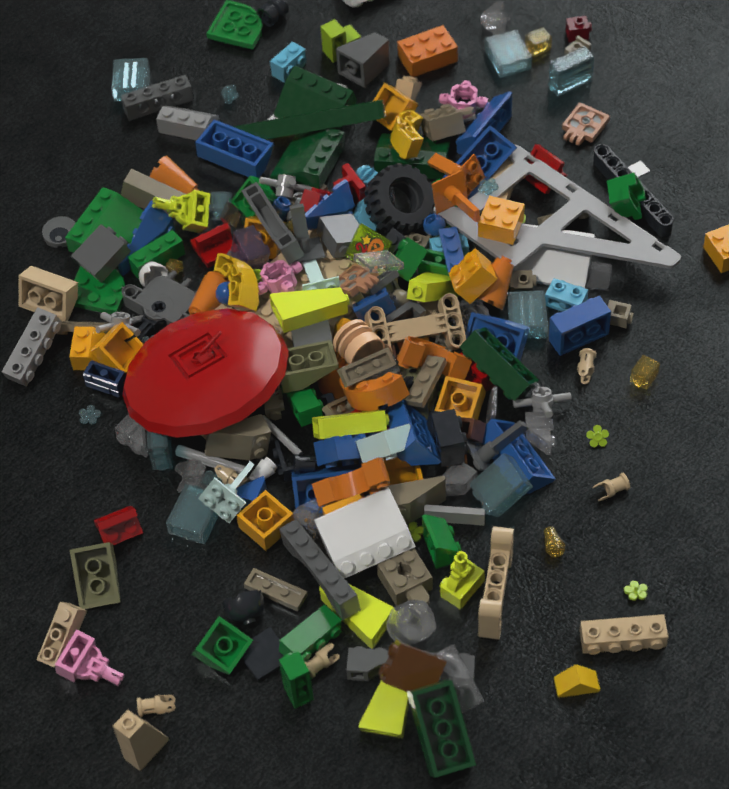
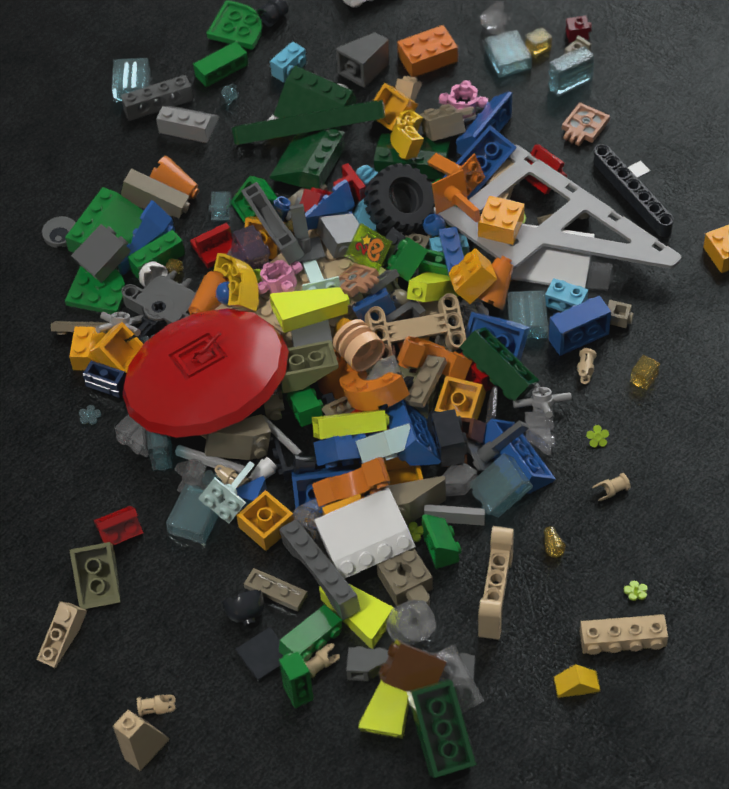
light grey brick [2,307,62,387] -> none
tan slope [19,266,78,321] -> none
bright pink brick [55,630,125,686] -> none
neon yellow brick [152,190,210,233] -> none
green slope [192,616,253,674] -> none
blue slope [195,120,274,178] -> none
clear smoke slope [220,201,246,234] -> none
light grey bar [259,174,312,199] -> none
lime brick [321,20,361,62] -> none
dark tan plate [337,347,396,388] -> none
clear tile [353,250,404,273] -> none
neon yellow brick [440,551,485,610] -> none
clear light blue plant [478,178,498,195] -> none
dark tan brick [510,269,536,292] -> none
green plate [607,172,646,220] -> none
none -> green brick [194,41,248,87]

